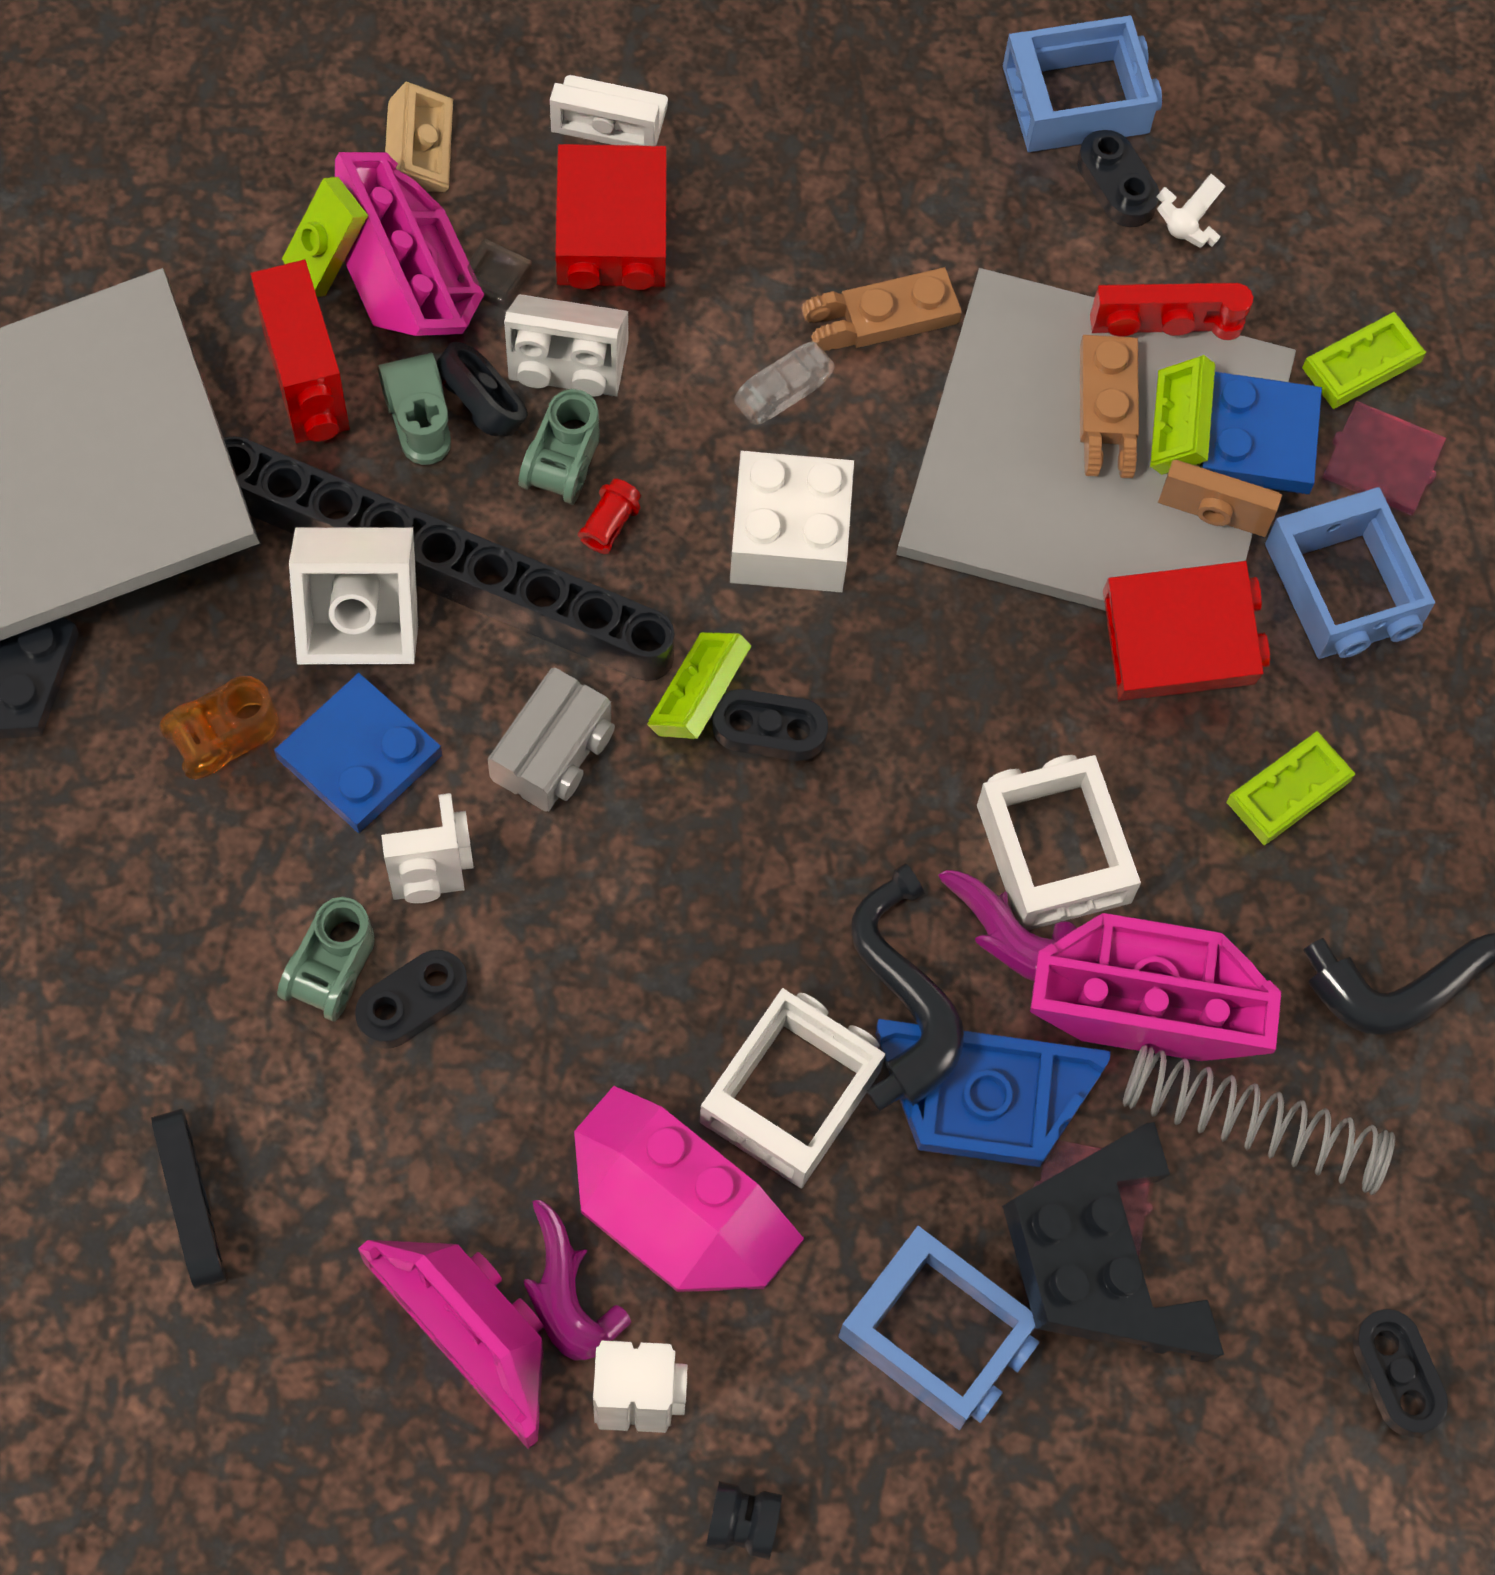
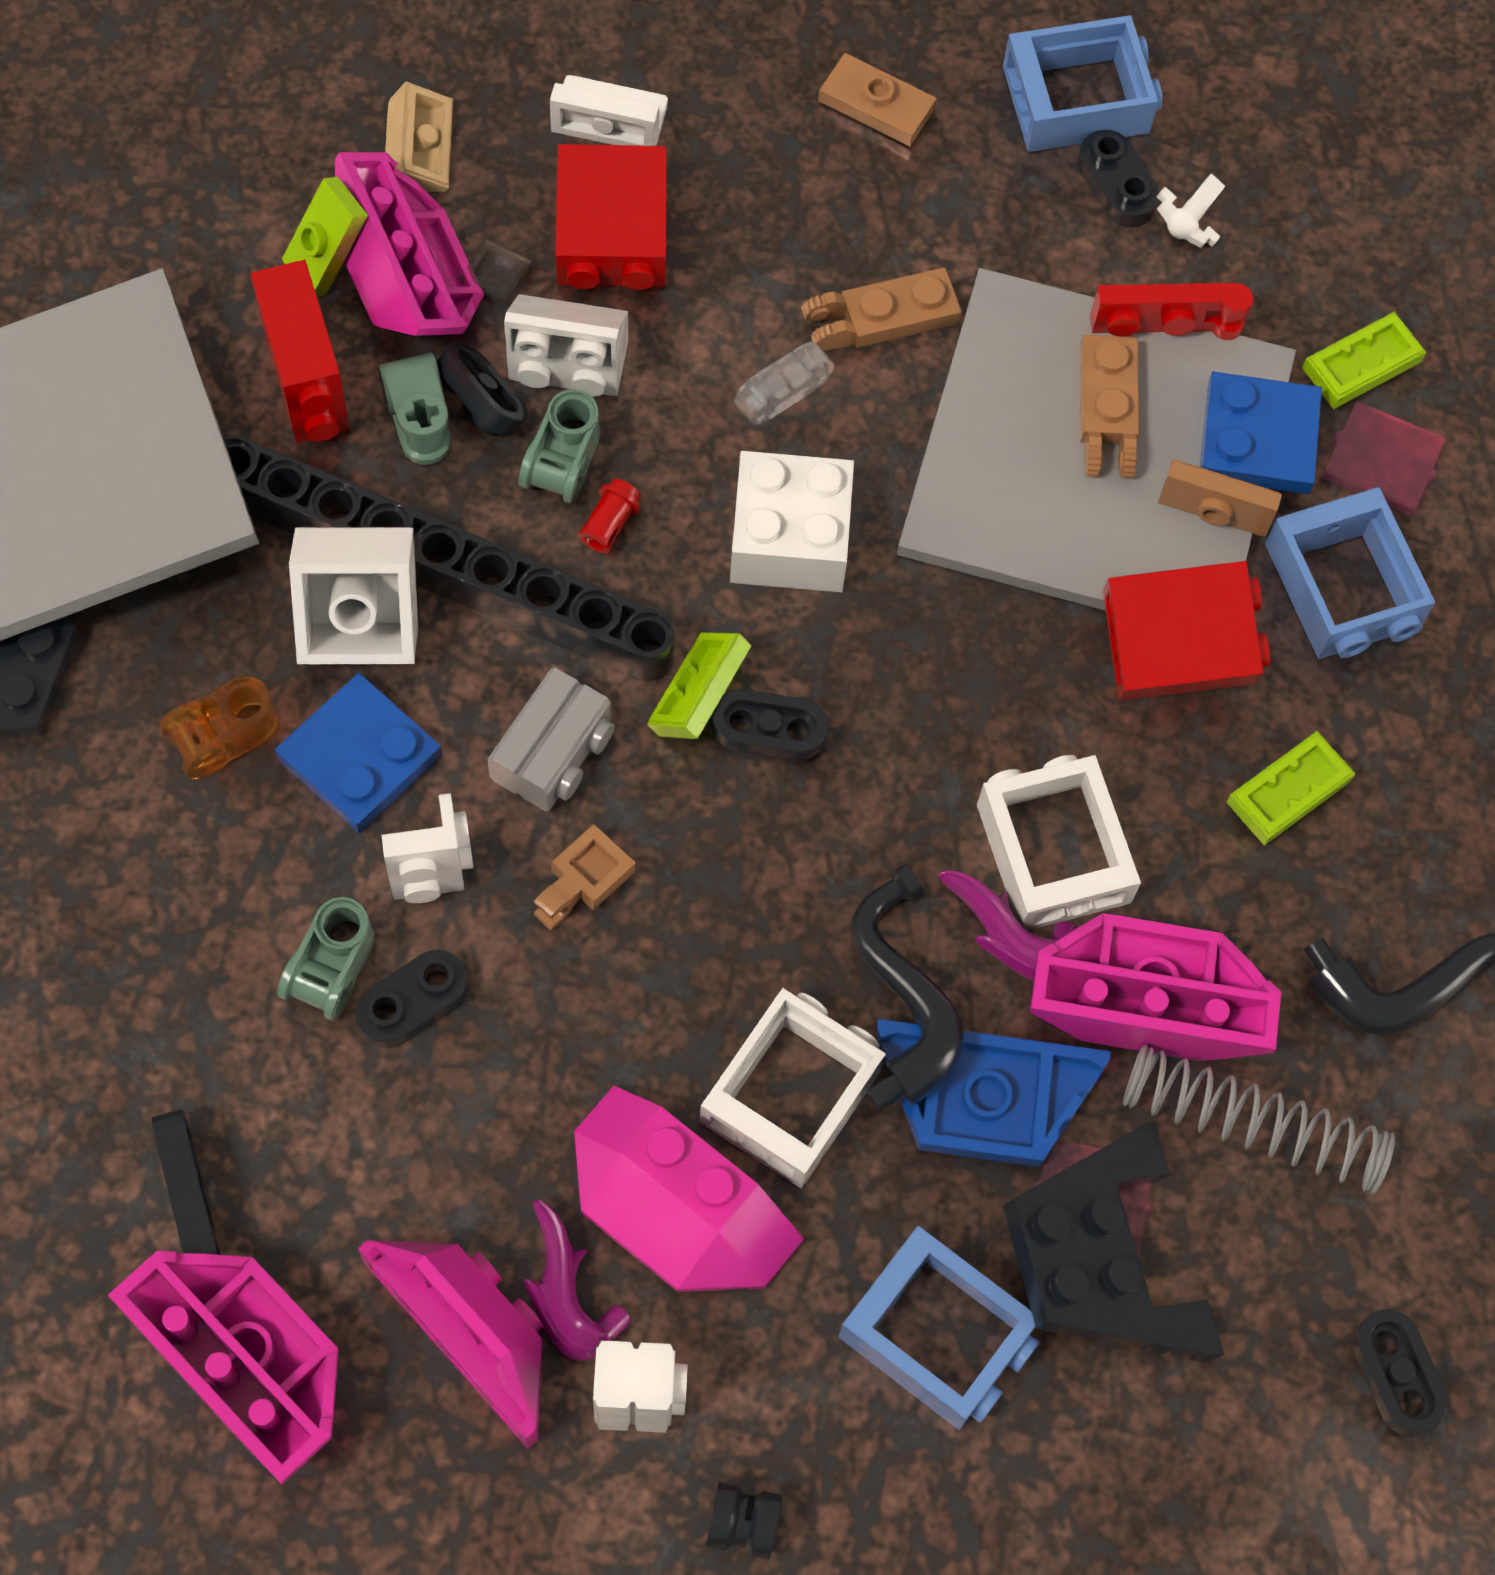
lime plate [1150,355,1215,475] -> none
none -> dark pink wedge [108,1250,339,1485]
none -> medium nougat plate [534,824,636,931]
none -> medium nougat plate [818,53,937,146]

